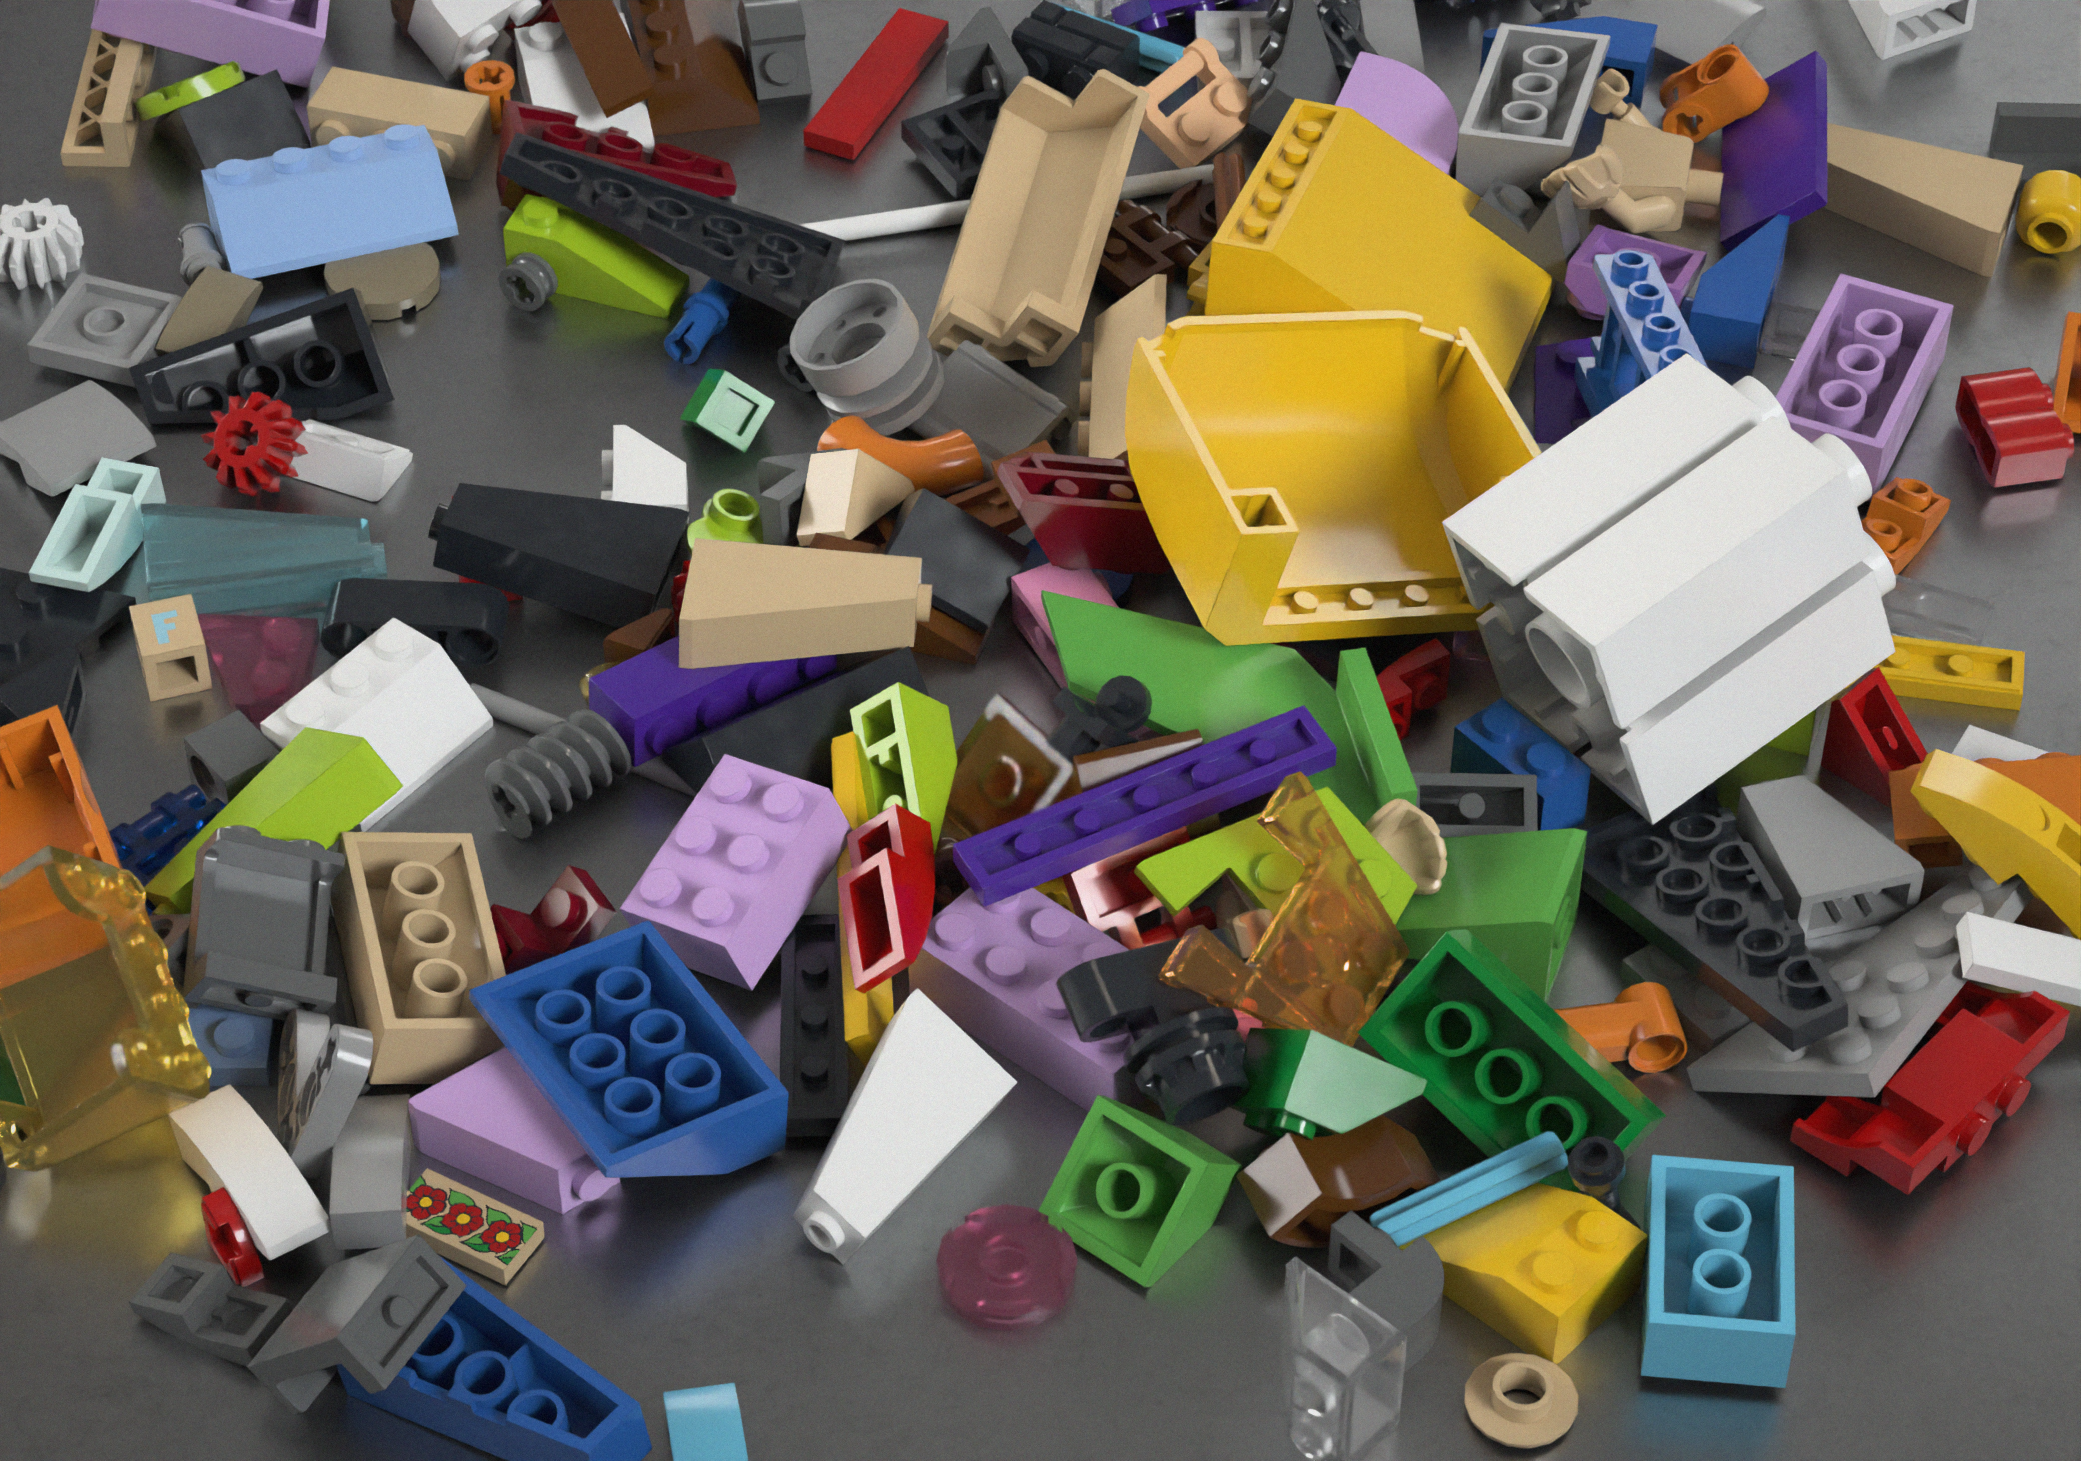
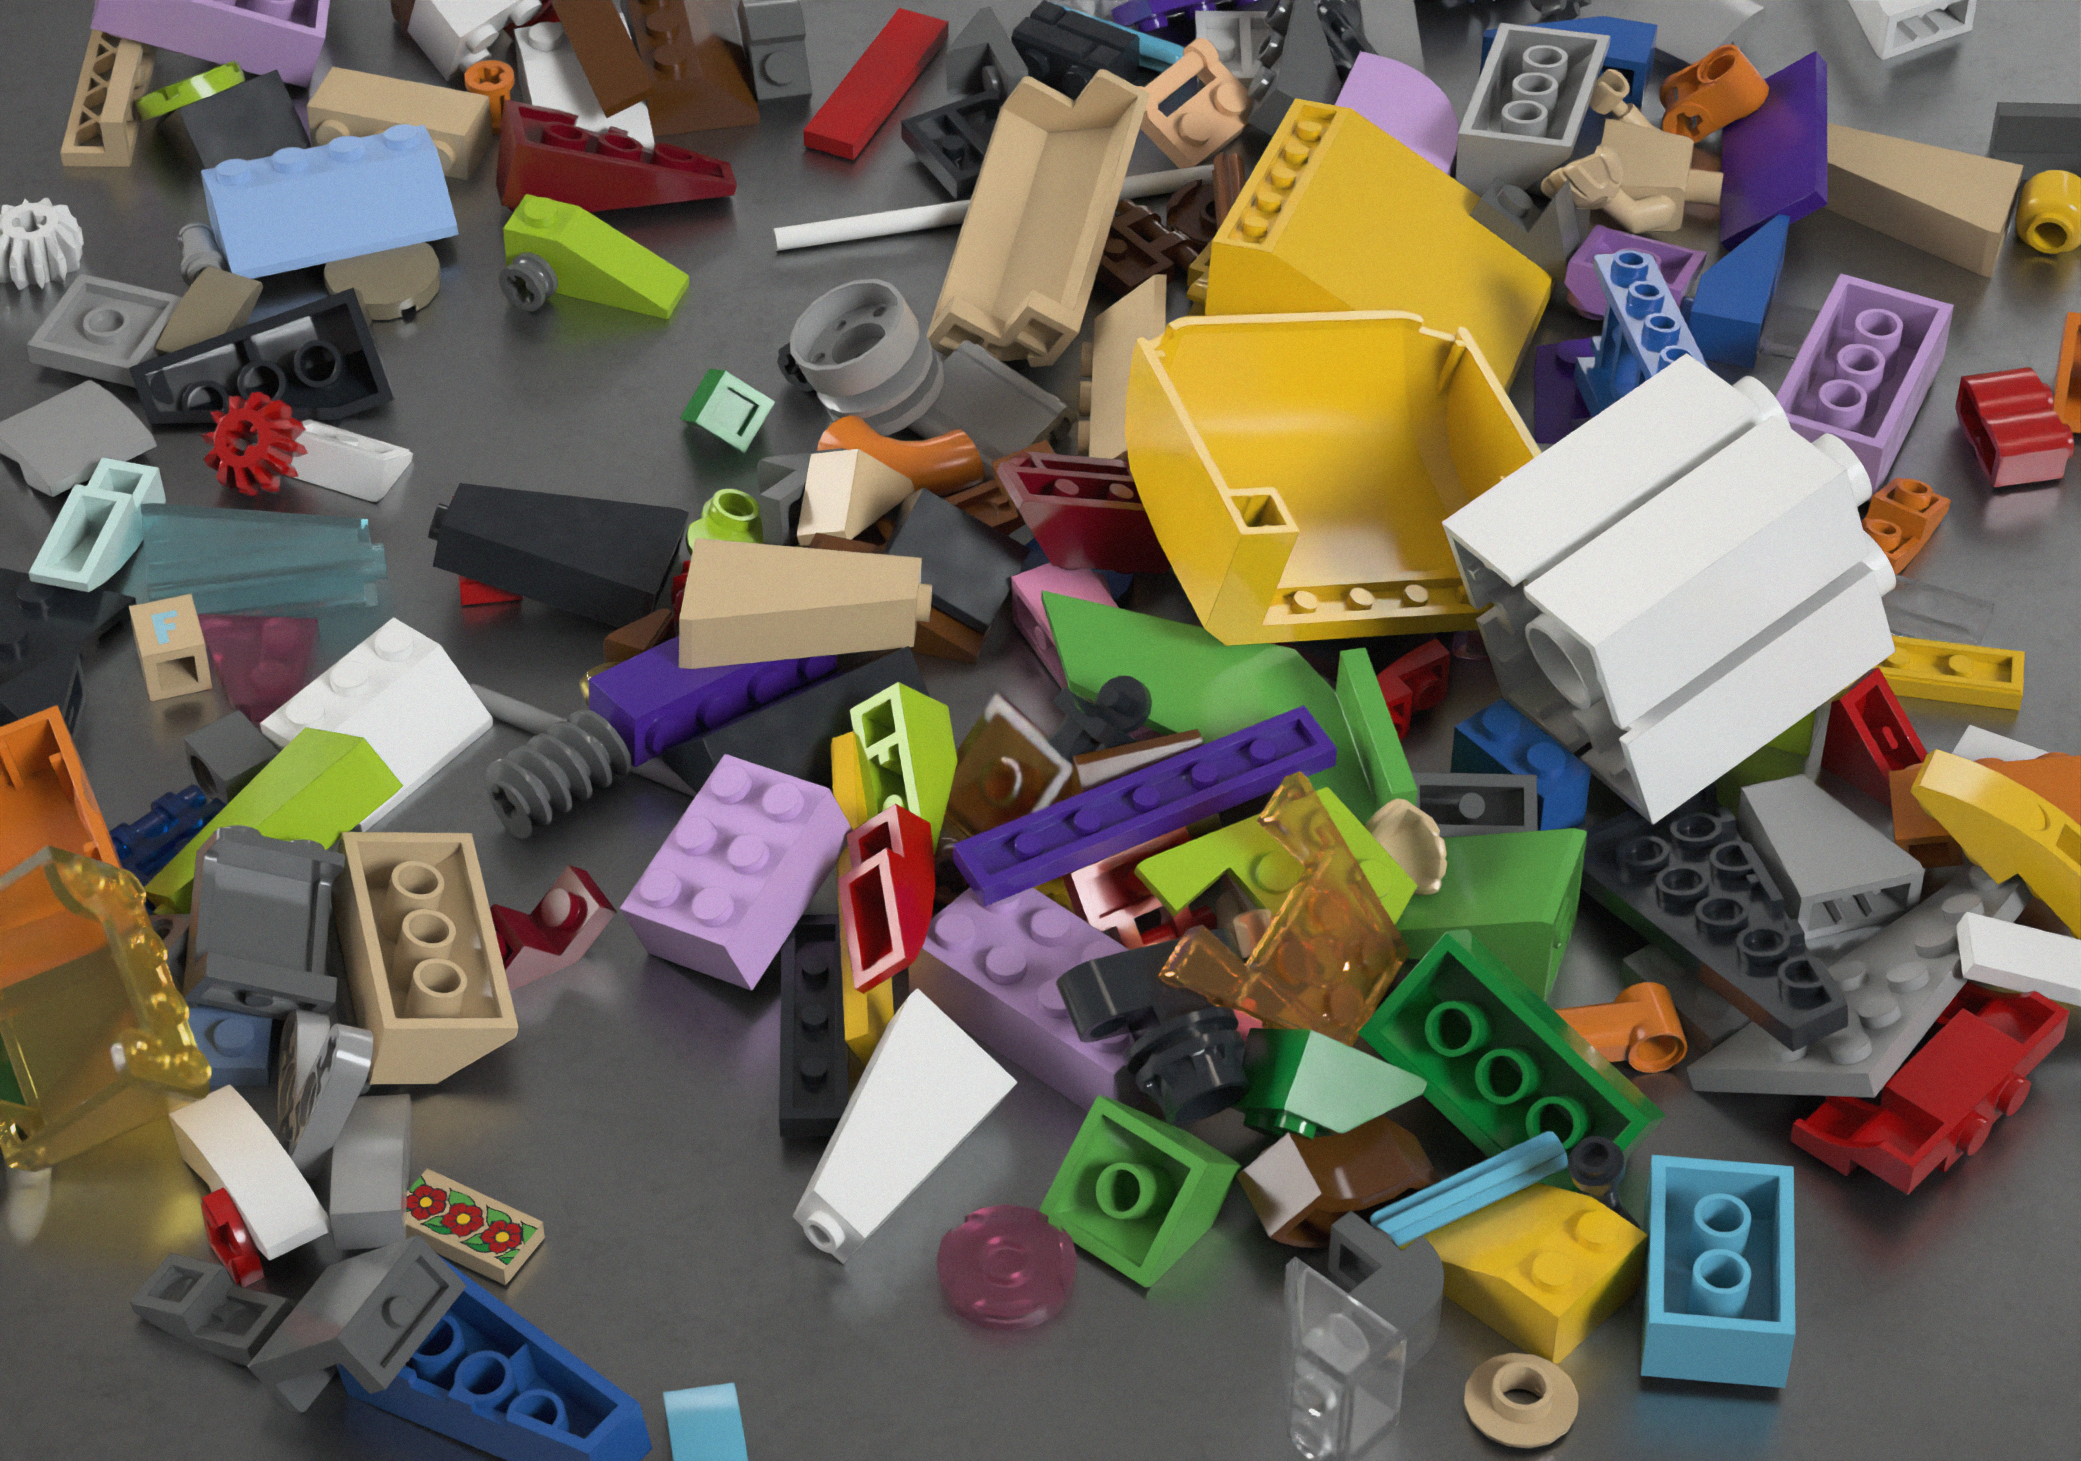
black beam [320,578,509,667] -> none
lavender slope [408,1047,620,1214] -> none
blue slope [469,920,789,1178] -> none
black wing [499,132,845,320] -> none
white slope [601,425,689,549] -> none
blue pin [664,277,743,364] -> none

